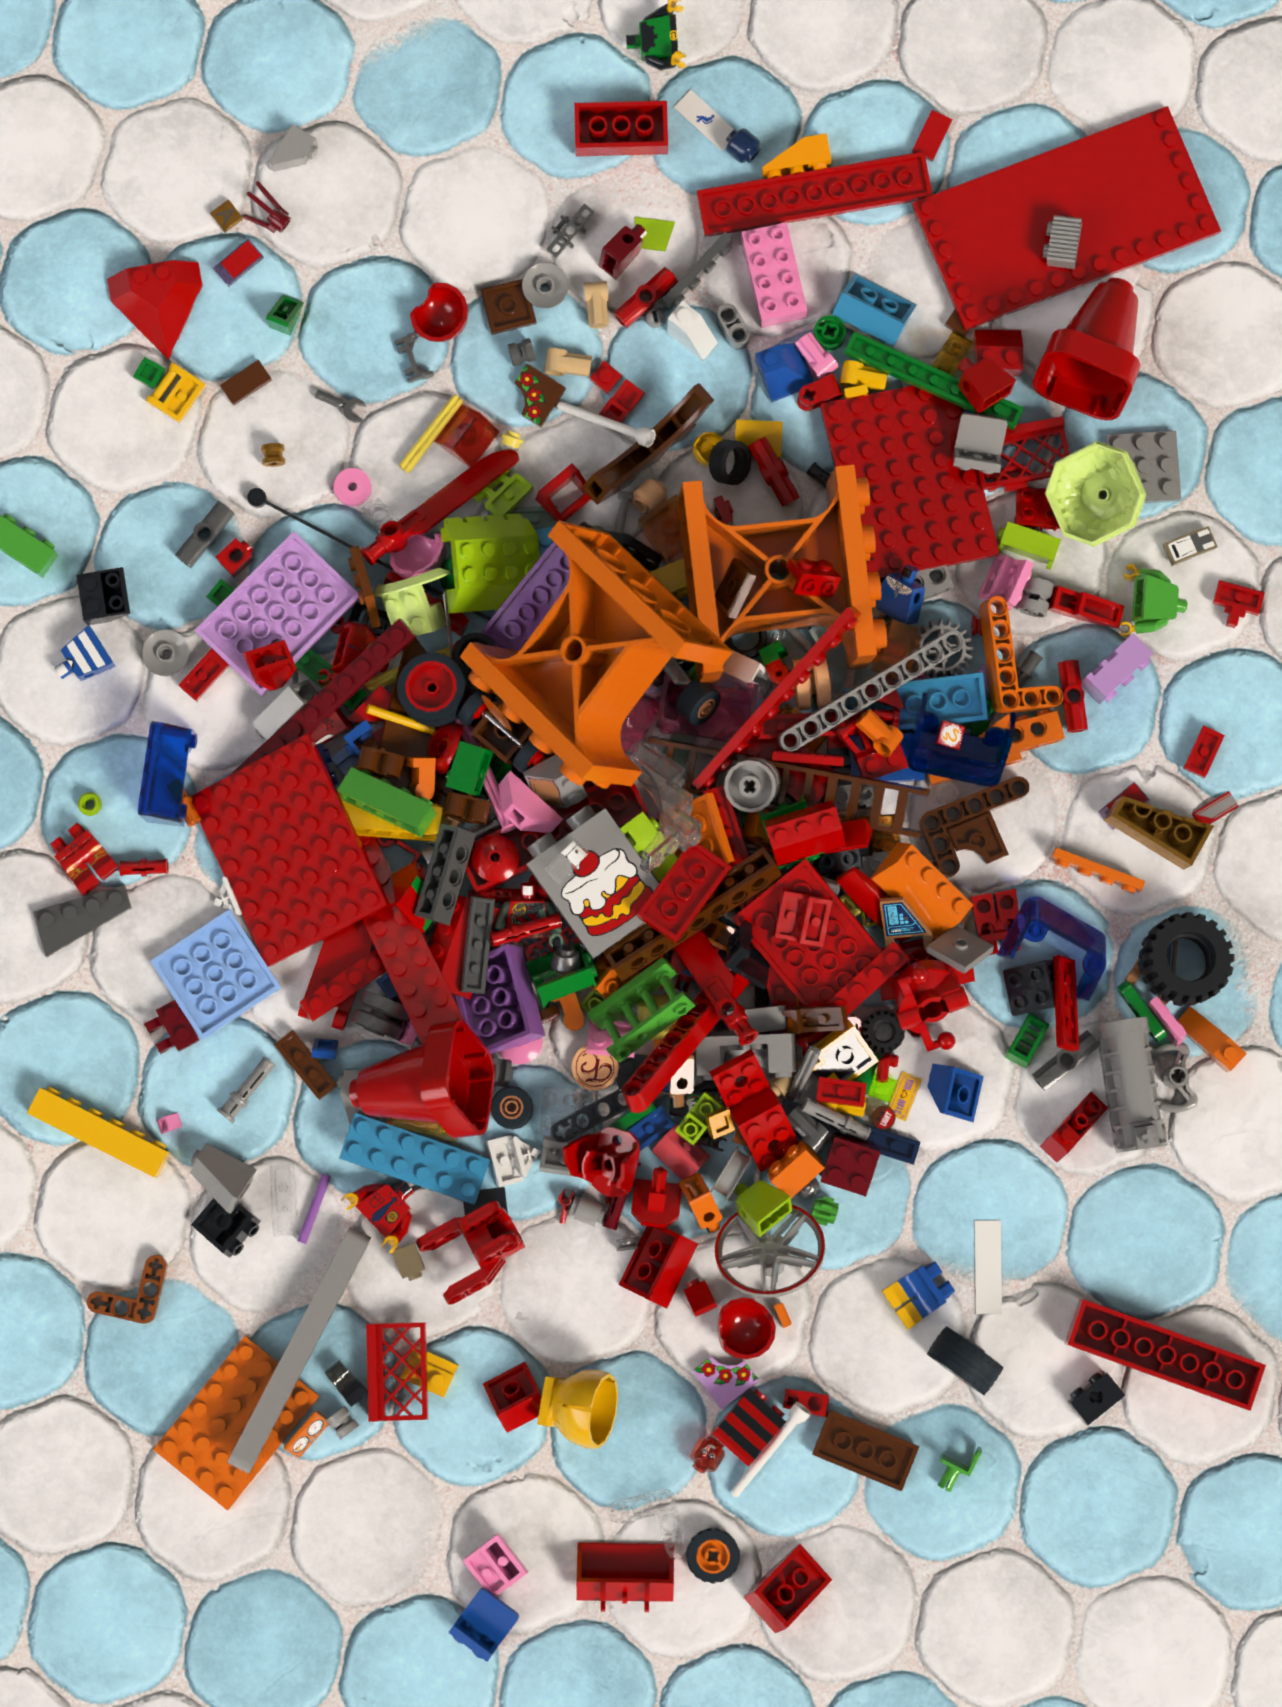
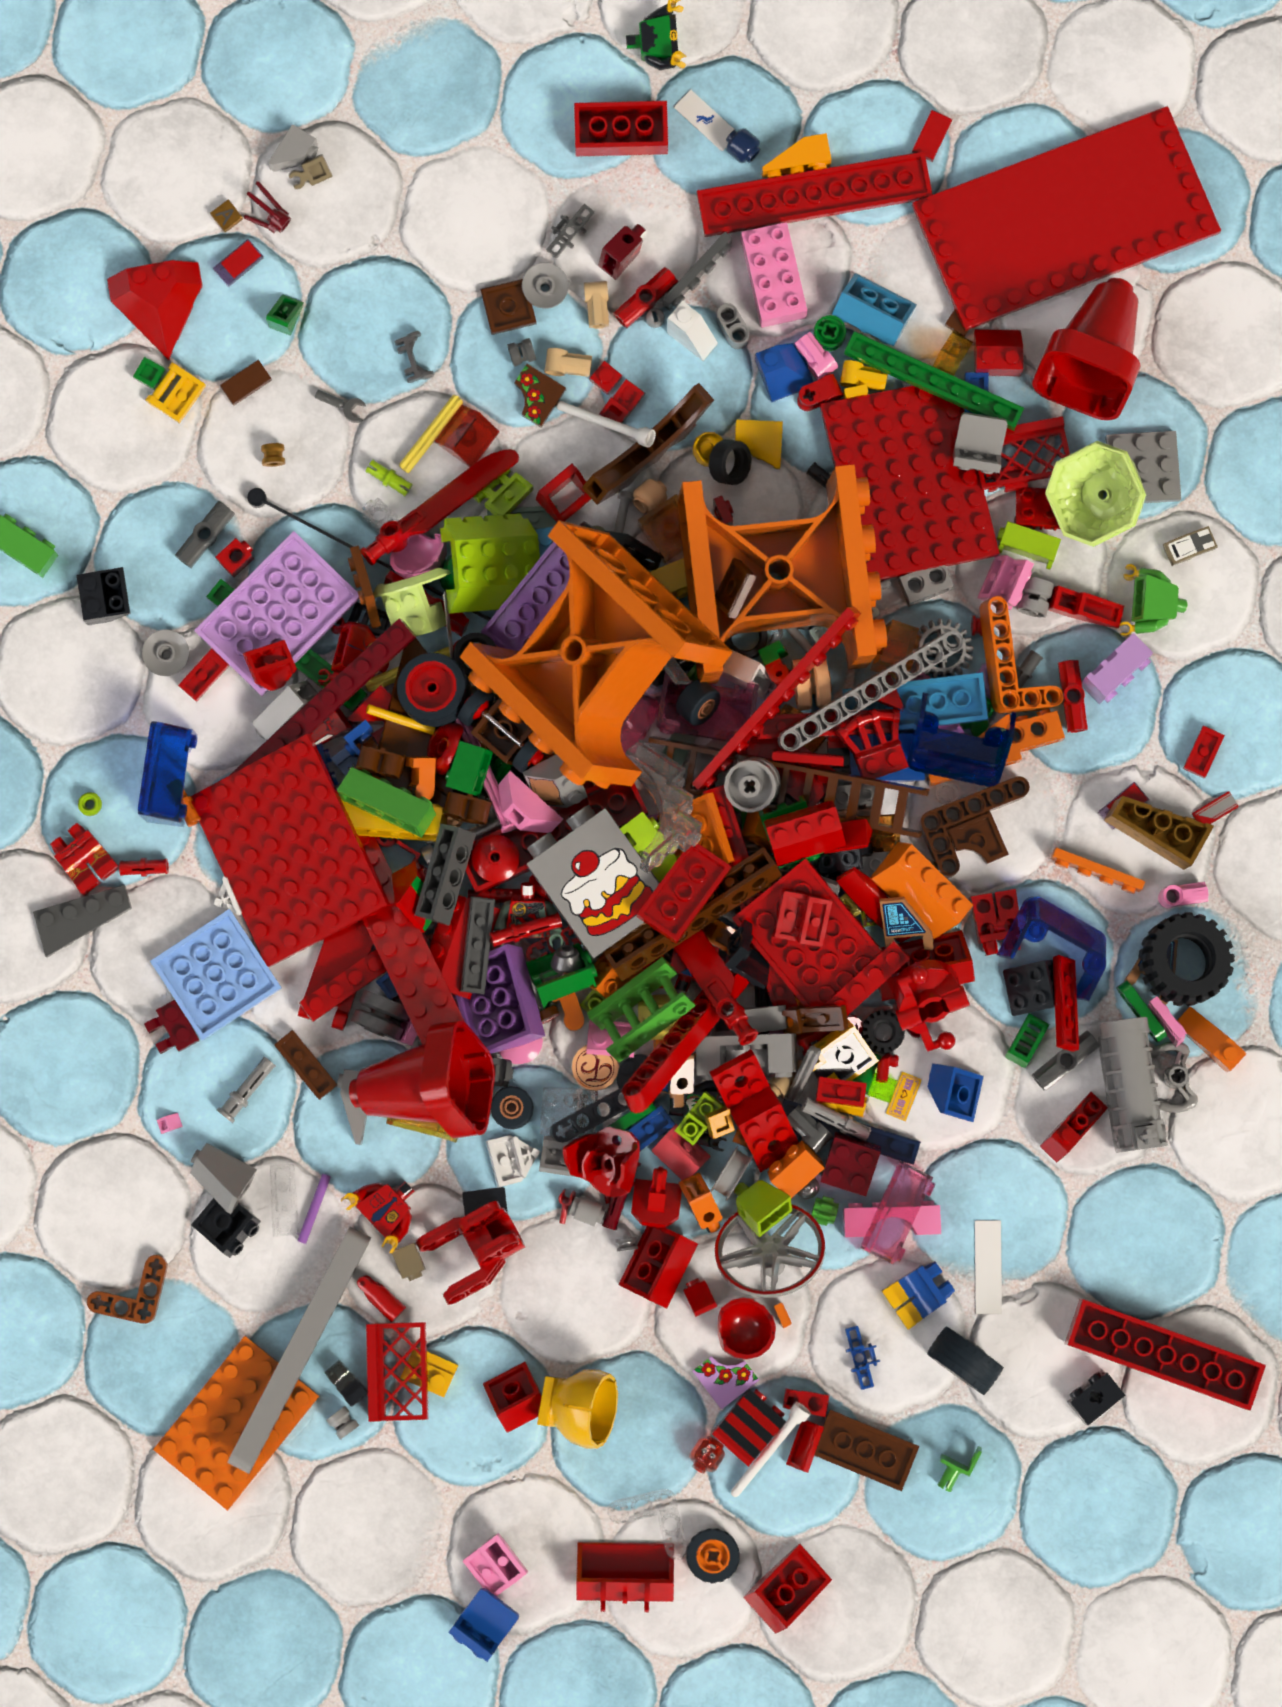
yellow brick [27,1086,170,1178] -> none
blue torso [55,625,116,681] -> none
slope [284,1411,329,1458] -> none
blue tile [312,1038,338,1059] -> none
bright pink piece [334,468,372,507] -> none
dark azure plate [339,1113,490,1205] -> none
red cylinder [410,283,469,342] -> none
orange sticker [481,695,511,730] -> none
light yellow plate [501,430,524,449] -> none
clear leg [544,839,589,885] -> none
lime sticker [635,217,675,251] -> none
red piece [748,436,800,507] -> none
red bracket [786,558,841,598] -> none
orange piece [855,709,903,757] -> none
tile [872,1105,896,1130] -> none
blue torso [874,565,925,625] -> none
light grey plate [926,925,994,974] -> none
tile [935,720,965,750] -> none
red torso [957,357,1016,414] -> none
light grey brick [1043,215,1082,269] -> none
red hinge [1212,580,1265,629] -> none
none -> dark tan plate [289,154,333,189]
none -> red piece [357,1275,406,1323]
none -> lime pin [365,459,413,497]
none -> red tile [786,1420,824,1473]
none -> bright pink arch [843,1201,941,1237]
none -> blue piece [845,1326,880,1390]
none -> clear pink windscreen [856,1160,936,1265]
none -> bright pink piece [1158,882,1209,908]

